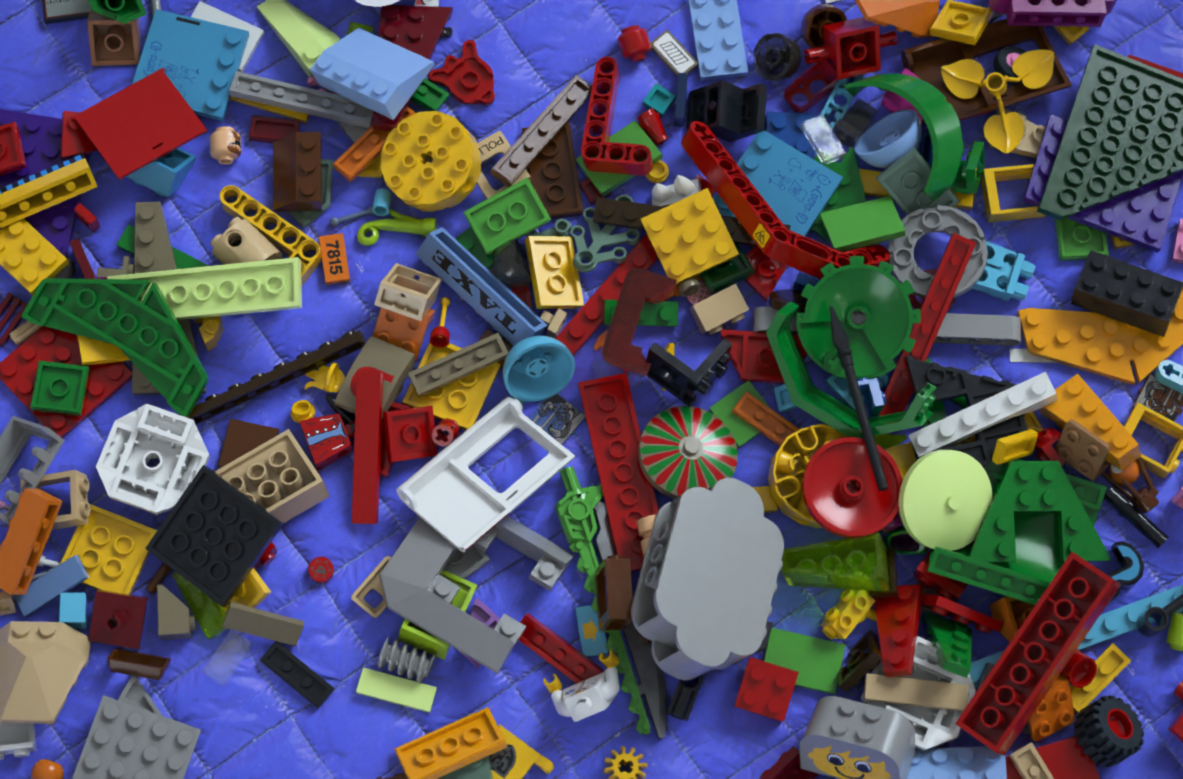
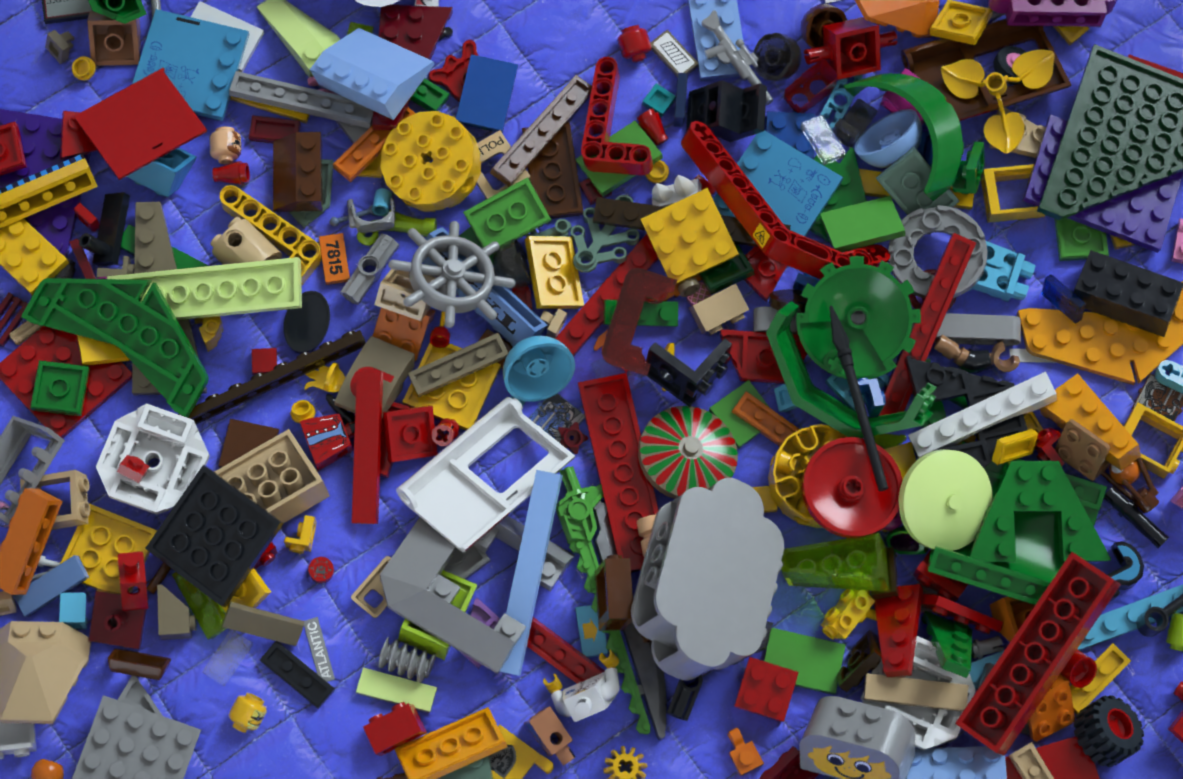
none -> dark tan tile [45,30,75,64]
none -> yellow plate [72,56,96,81]
none -> black piece [79,192,130,266]
none -> red plate [116,455,150,483]
none -> red torso [117,551,148,611]
none -> red cone [212,161,250,185]
none -> yellow head [229,693,267,733]
none -> red tile [252,348,277,375]
none -> black piece [284,291,330,353]
none -> yellow bracket [284,515,317,554]
none -> light grey sticker [304,617,335,682]
none -> light grey piece [340,233,399,305]
none -> light grey helmet [347,198,395,233]
none -> red brick [363,702,427,756]
none -> light grey piece [388,221,515,328]
none -> blue tile [456,54,518,133]
none -> light blue tile [500,470,563,676]
none -> nougat torso [524,706,576,766]
none -> dark red plate [558,422,588,454]
none -> light grey piece [702,10,773,105]
none -> orange plate [727,727,764,776]
none -> medium nougat piece [934,334,1020,374]
none -> light grey pin [971,636,1003,659]
none -> clear blue tile [1041,275,1086,324]

